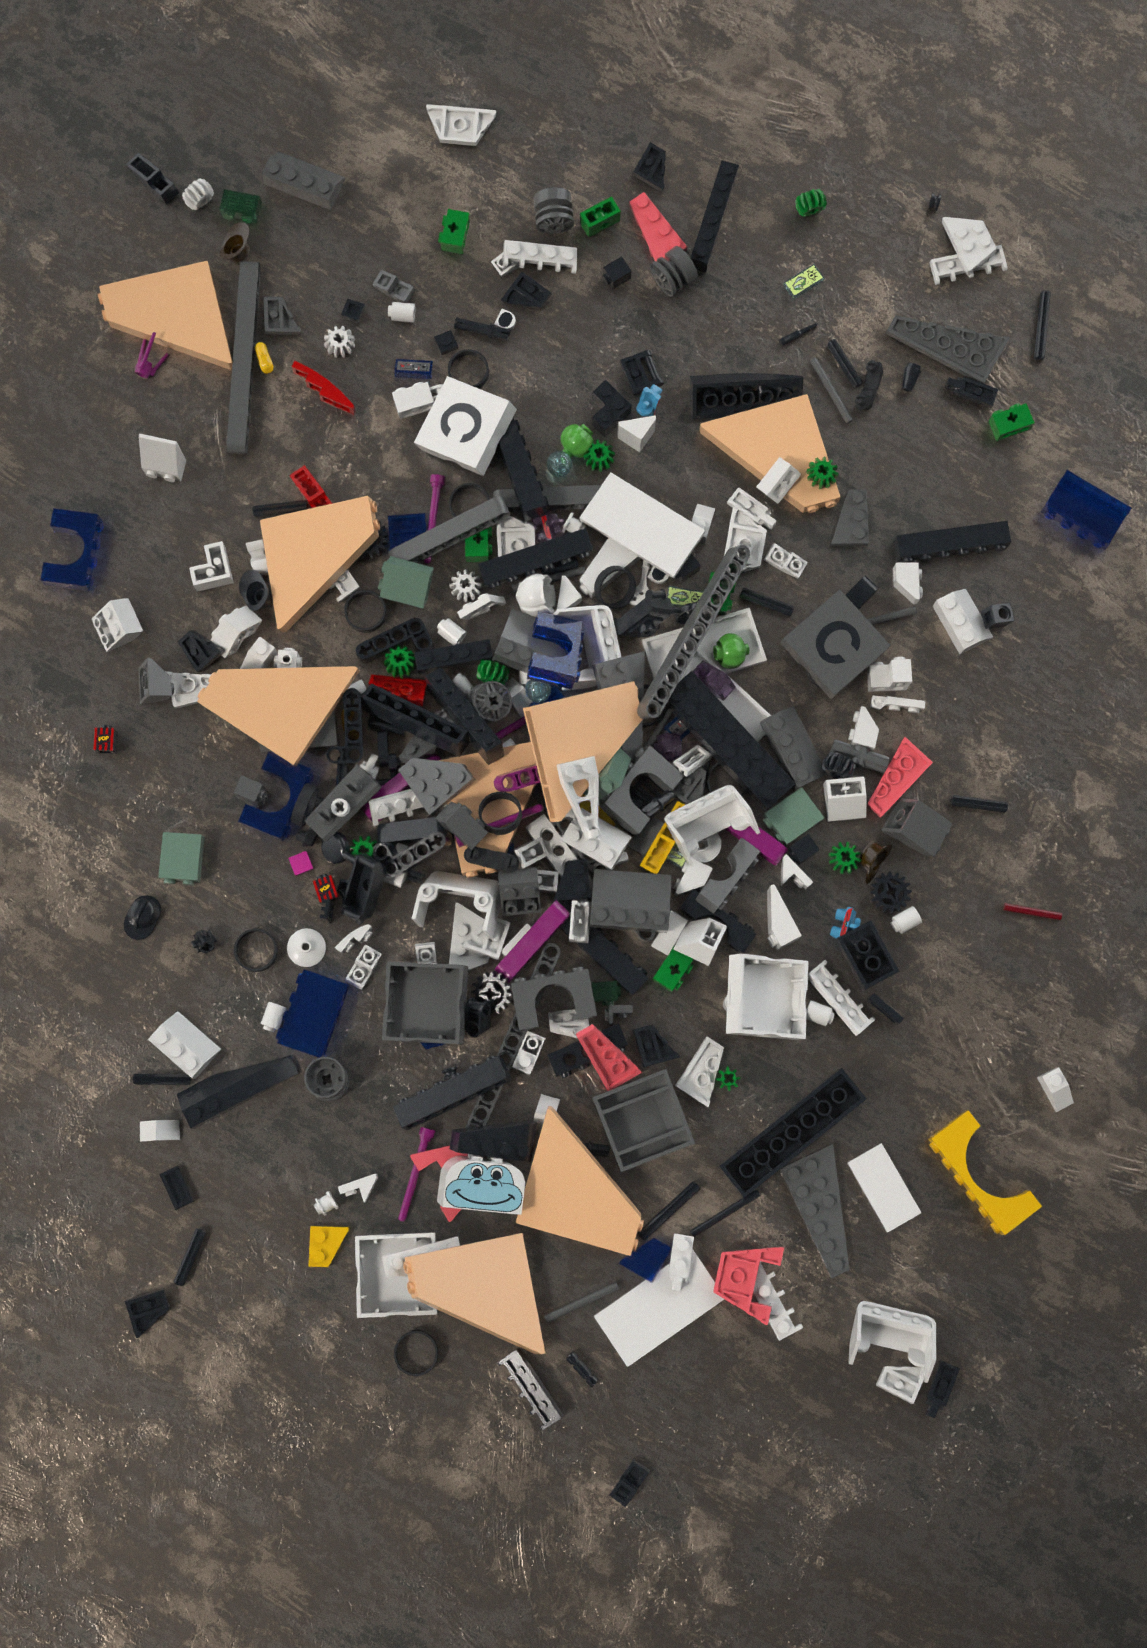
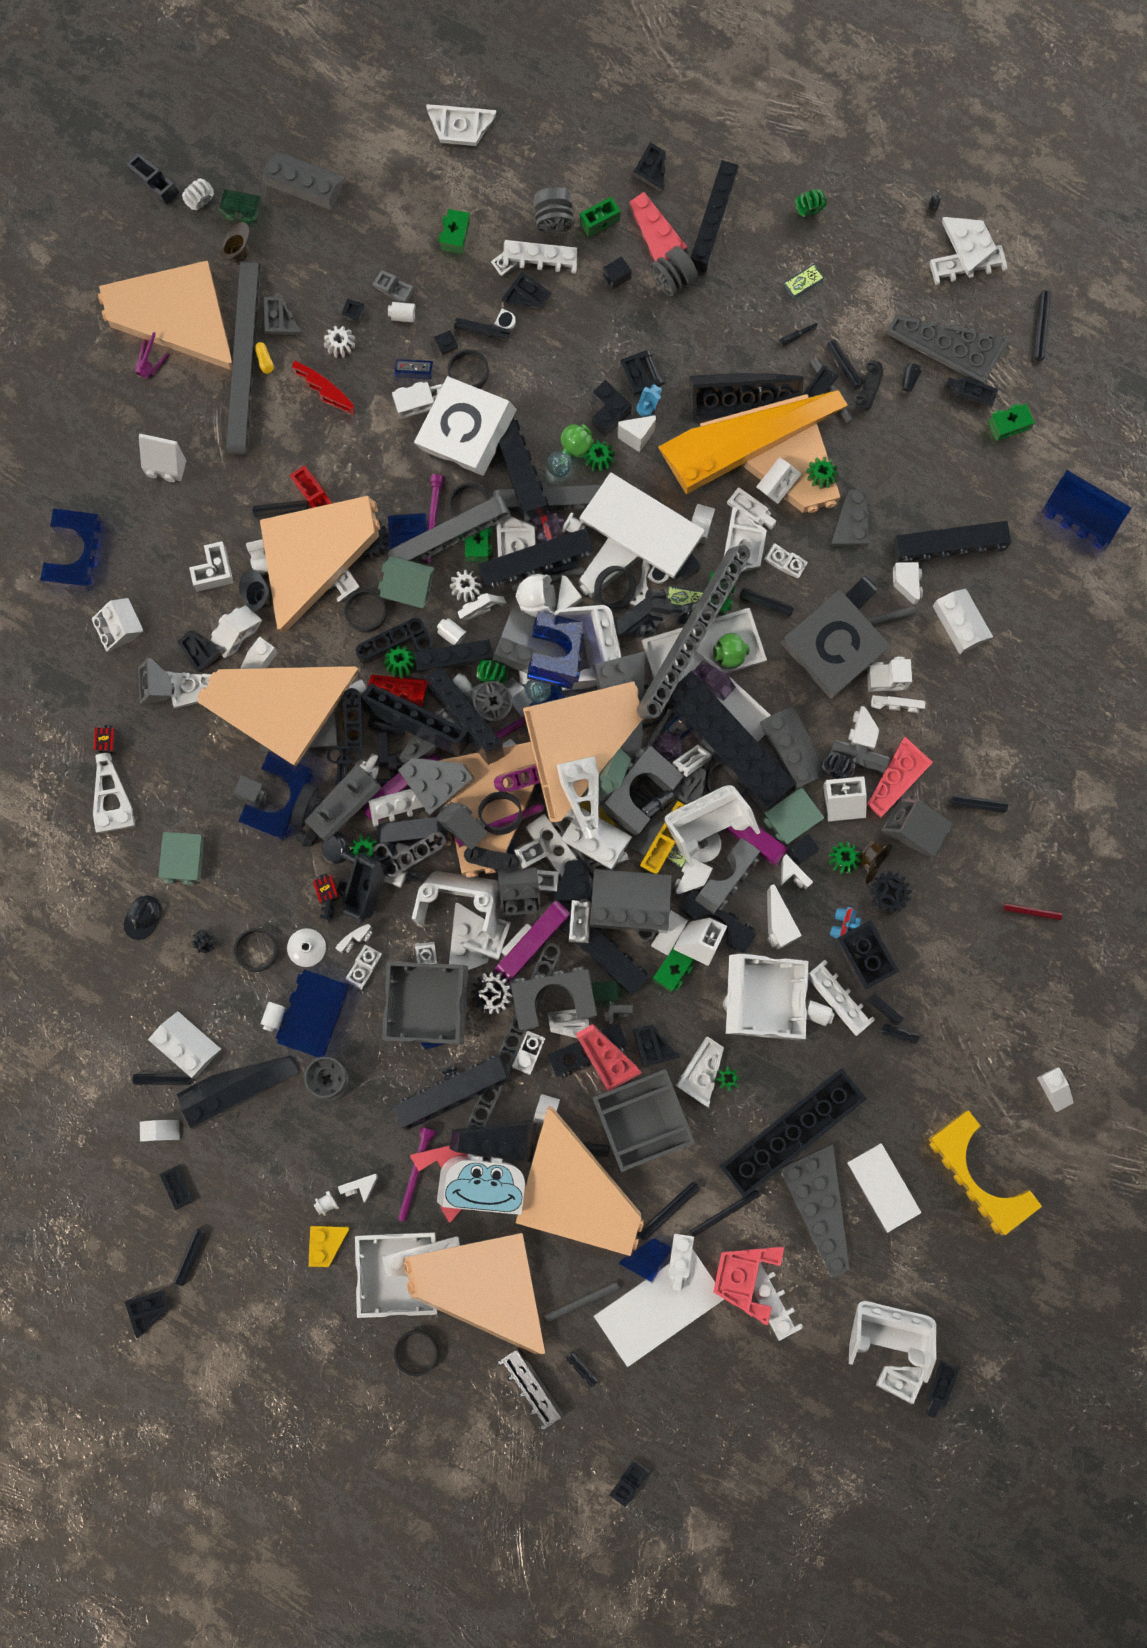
white brick [274,648,302,668] -> none
dark pink tile [288,851,314,876] -> none
white bush [331,798,350,817] -> none
black piece [465,997,491,1038] -> none
white brick [891,906,922,934] -> none
black brick [981,603,1014,629] -> none
none -> white plate [93,753,135,833]
none -> light orange wedge [658,390,848,495]
none -> black tile [803,365,839,398]
none -> black axle [881,1024,919,1044]

